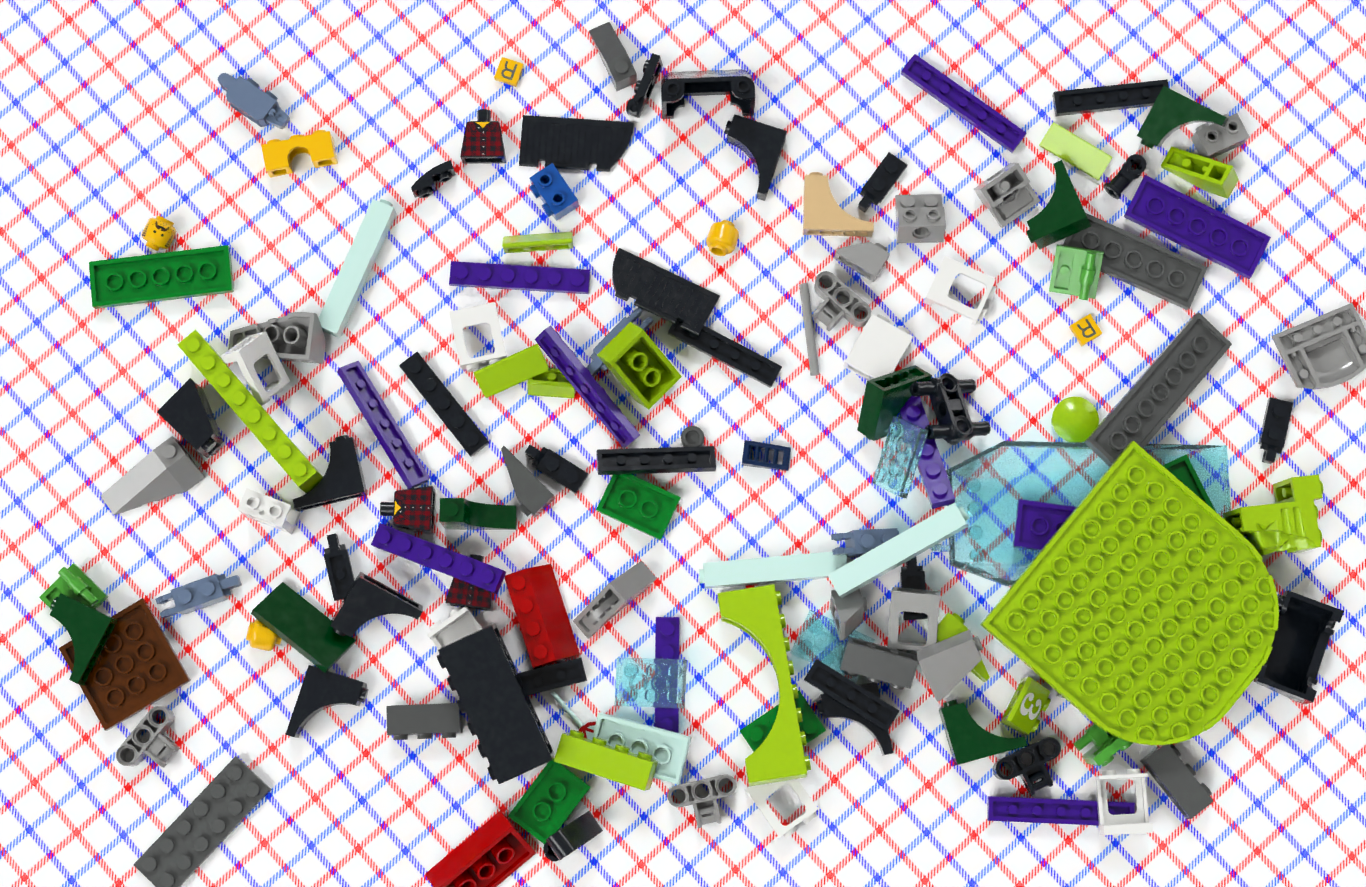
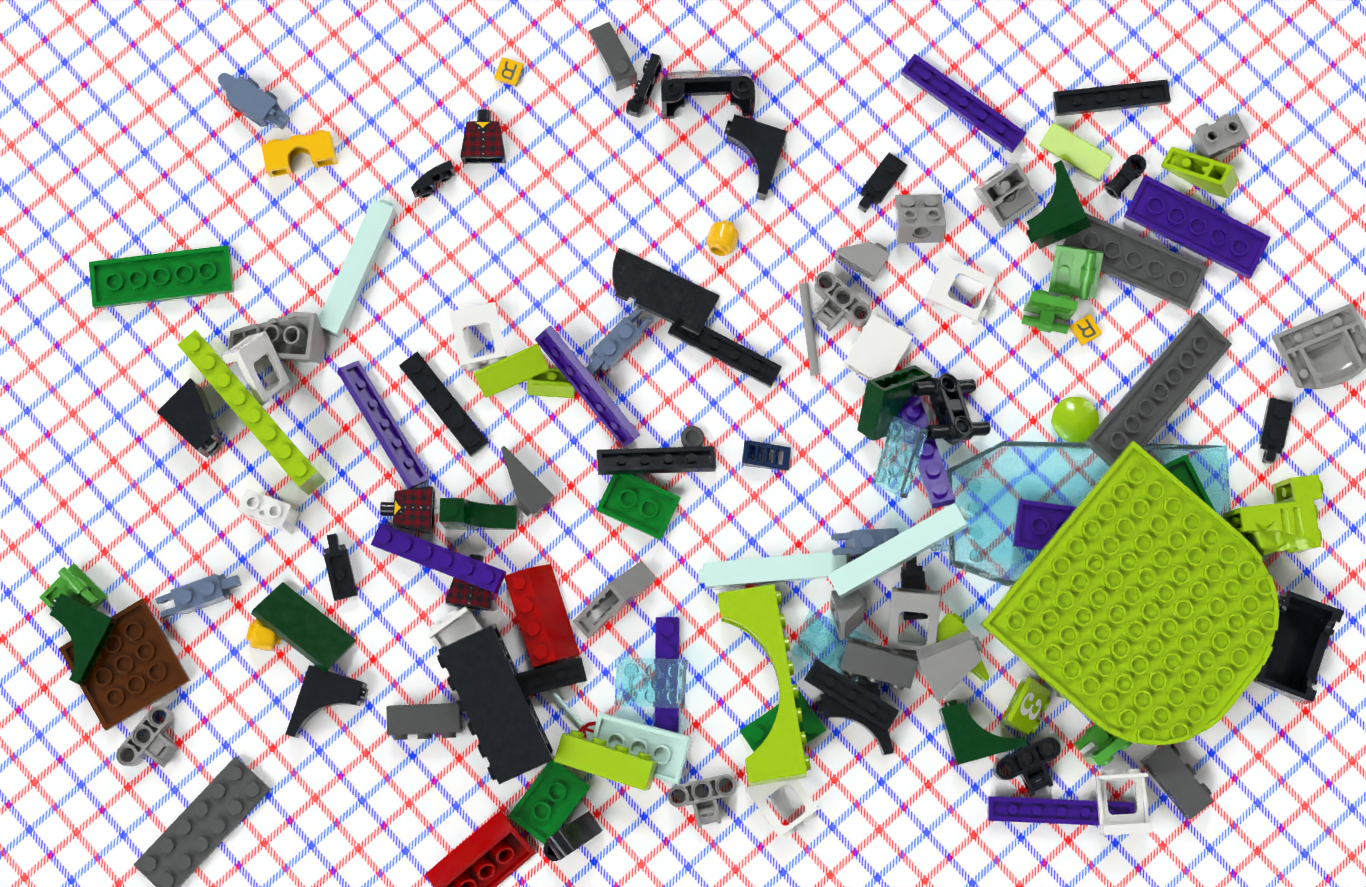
light grey wedge [101,436,206,515] -> none
yellow head [141,215,177,251] -> none
black arch [293,435,368,512] -> none
black arch [330,571,423,637] -> none
dark purple plate [449,261,590,294] -> none
lime slope [502,231,574,254] -> none
black piece [519,115,634,172] -> none
black hinge [525,445,589,494] -> none
blue brick [529,163,579,221] -> none
lime brick [597,322,682,410] -> none
tan arch [802,172,874,237] -> none
dark green arch [1137,86,1228,149] -> none
none -> bright green plate [1021,290,1078,334]

